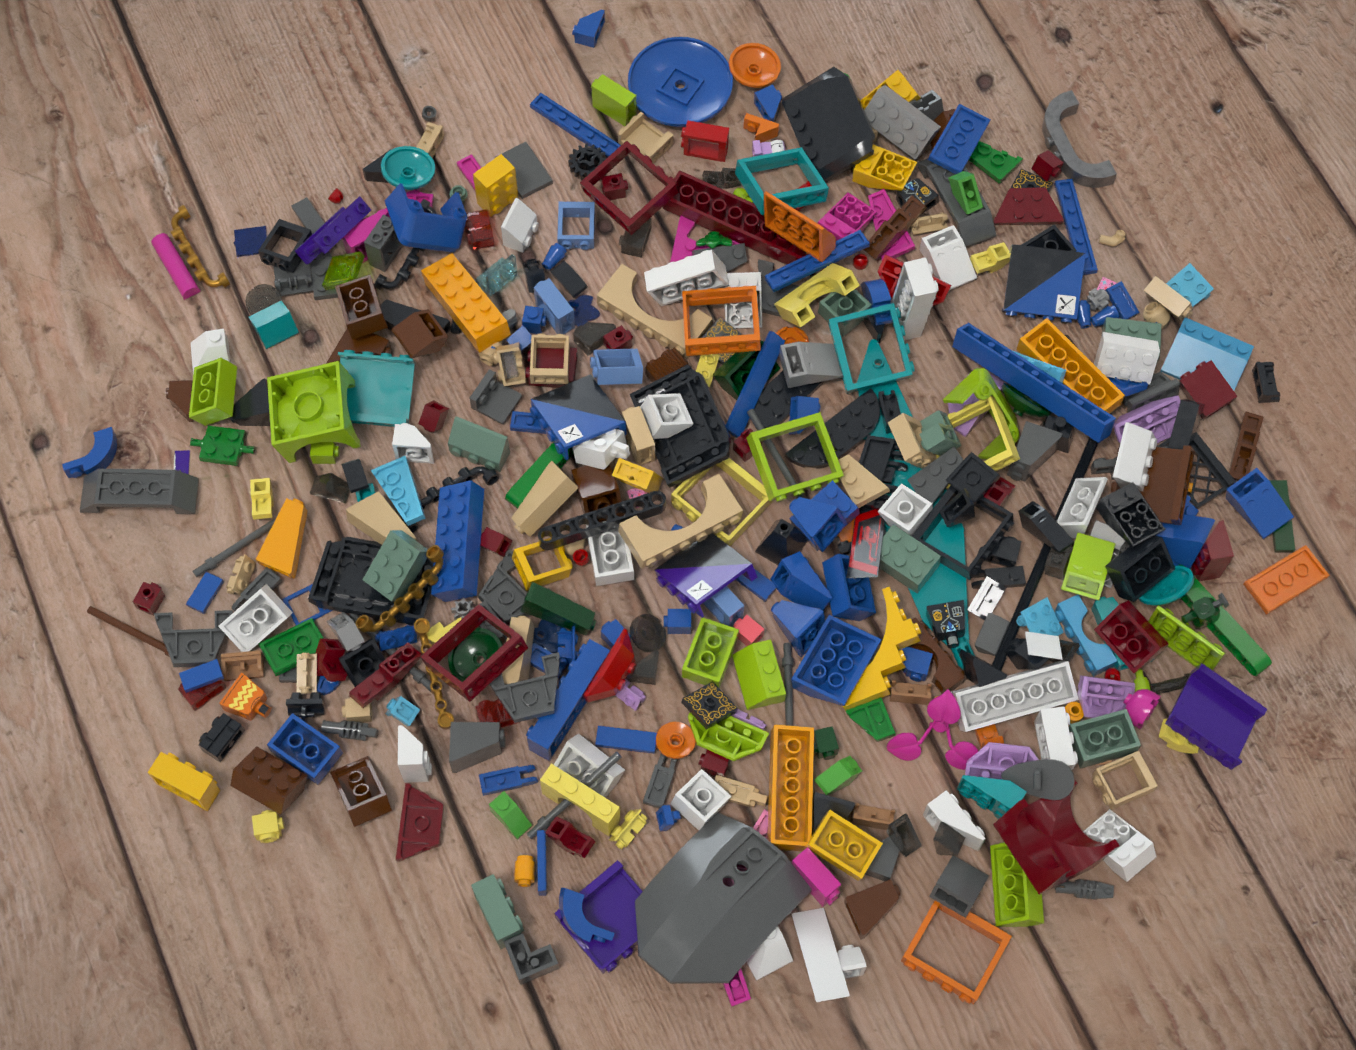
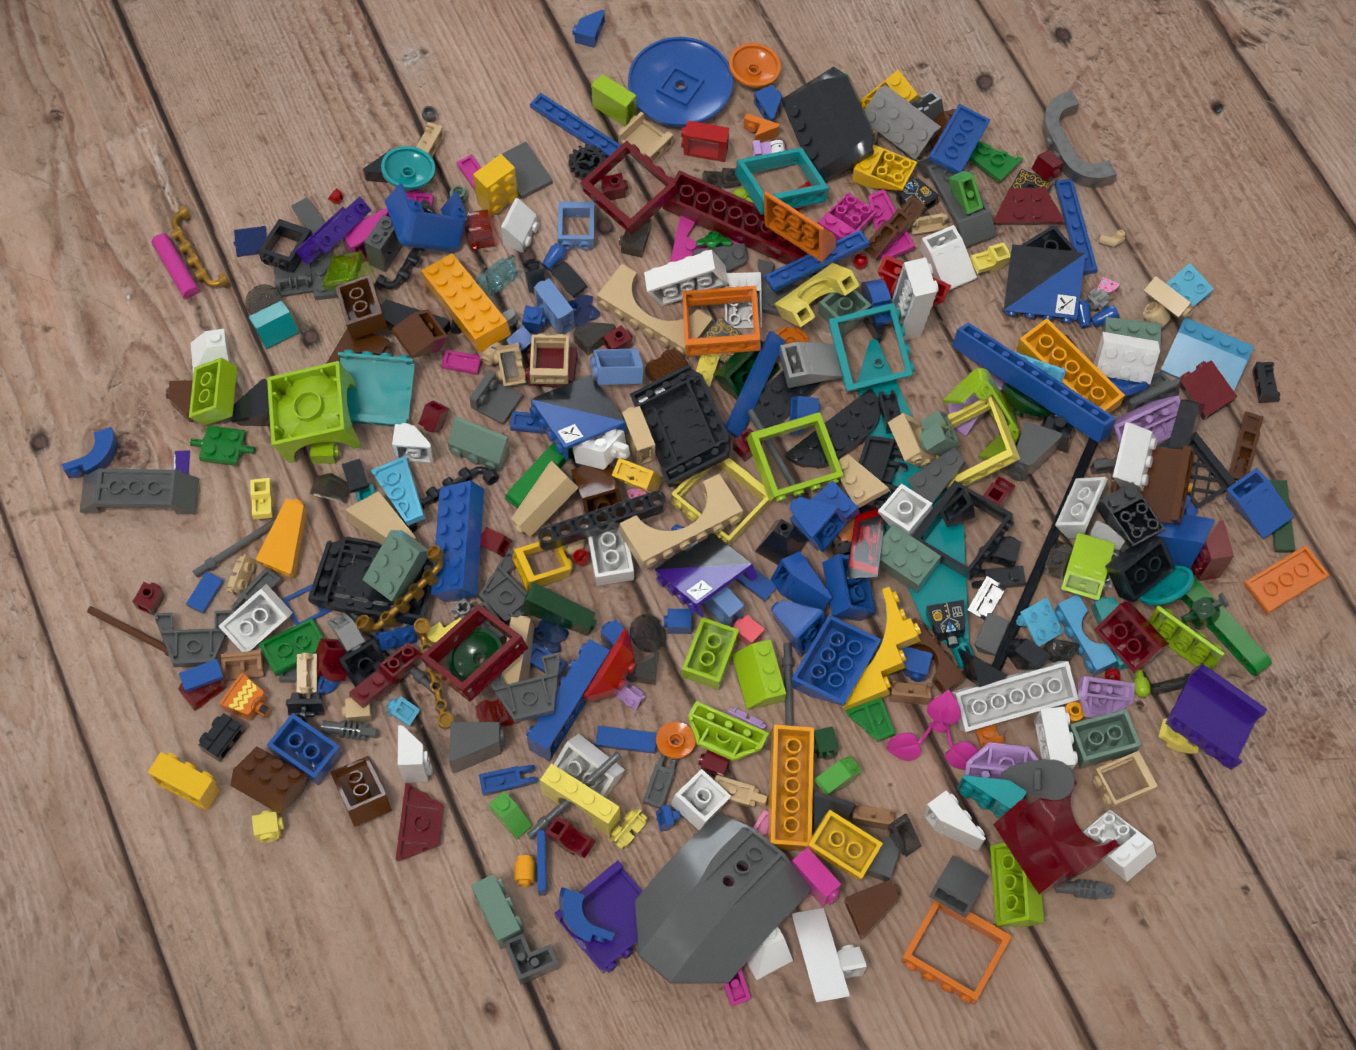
blue hinge [557,626,578,667] -> none
white slope [640,393,693,439] -> none
black plate [681,681,738,730] -> none
clear smoke slope [933,822,966,856] -> none
black plate [946,452,1001,505] -> none
black slope [1018,501,1074,553] -> none
white sticker [1025,631,1063,660] -> none
blue tile [1105,281,1140,320] -> none
dark pink cylinder [1123,689,1161,730] -> none
none -> dark pink tile [441,350,482,375]

